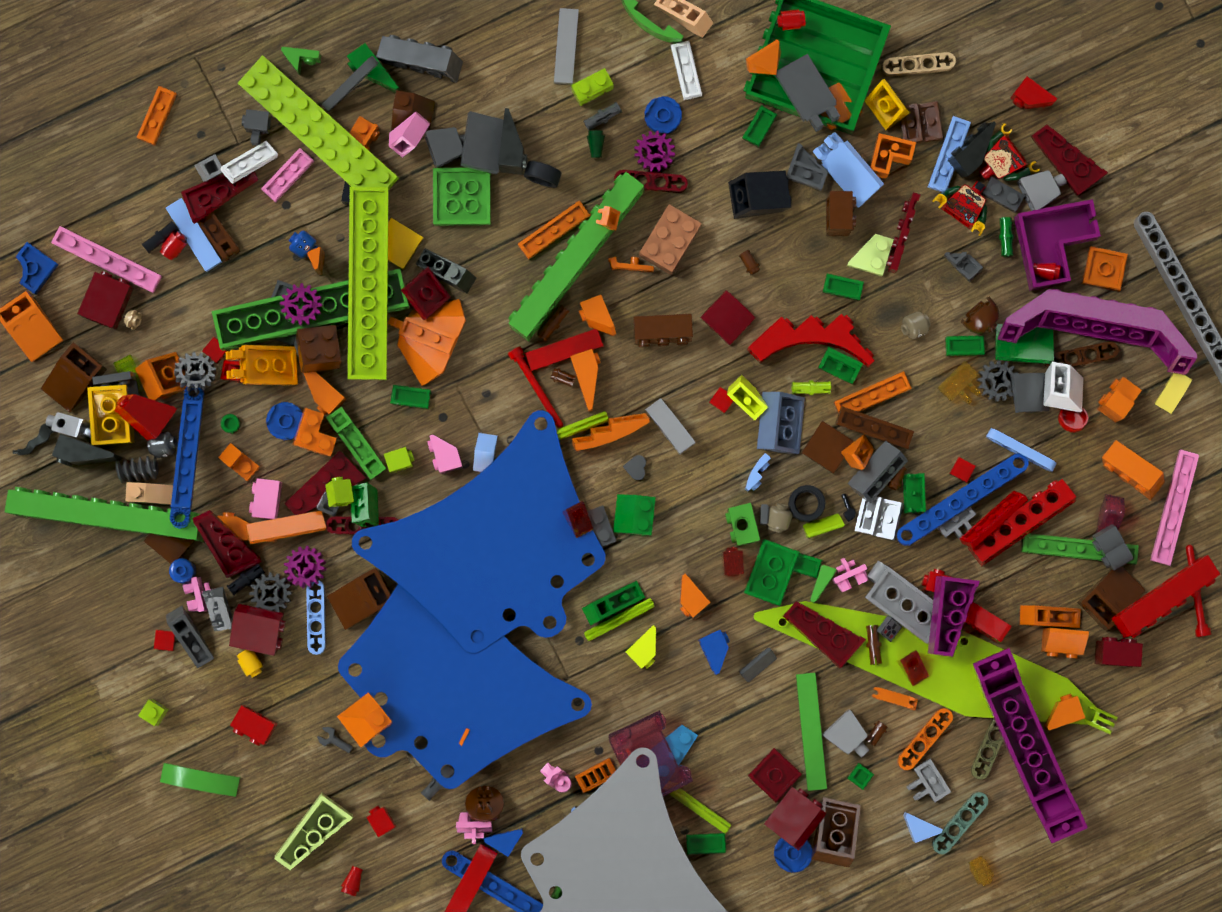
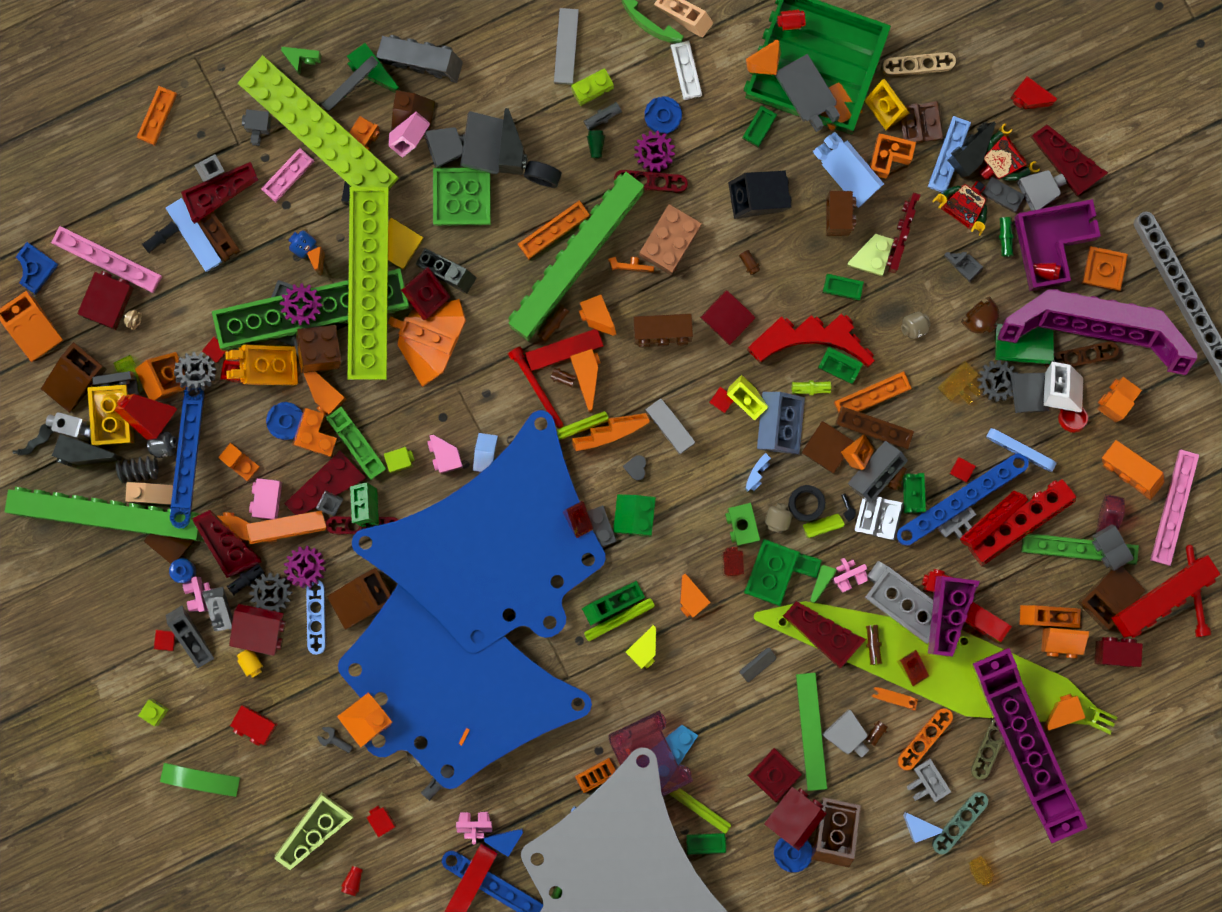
red brick [160,231,188,260] -> none
green tile [220,414,241,434] -> none
white tile [221,140,278,184] -> none
lime brick [325,477,354,507] -> none
green tile [390,385,431,409] -> none
reddish brown plate [465,786,504,822] -> none
bright pink hips [540,763,572,793] -> none
orange tile [596,206,620,230] -> none
blue slope [698,630,730,675] -> none
dark grey tile [759,504,769,525] -> none
dark grey wing [787,143,828,191] -> none
green tile [847,763,874,790] -> none
dark grey tile [876,615,902,642] -> none
green tile [945,335,985,356] -> none
light yellow slope [1155,373,1192,414] -> none

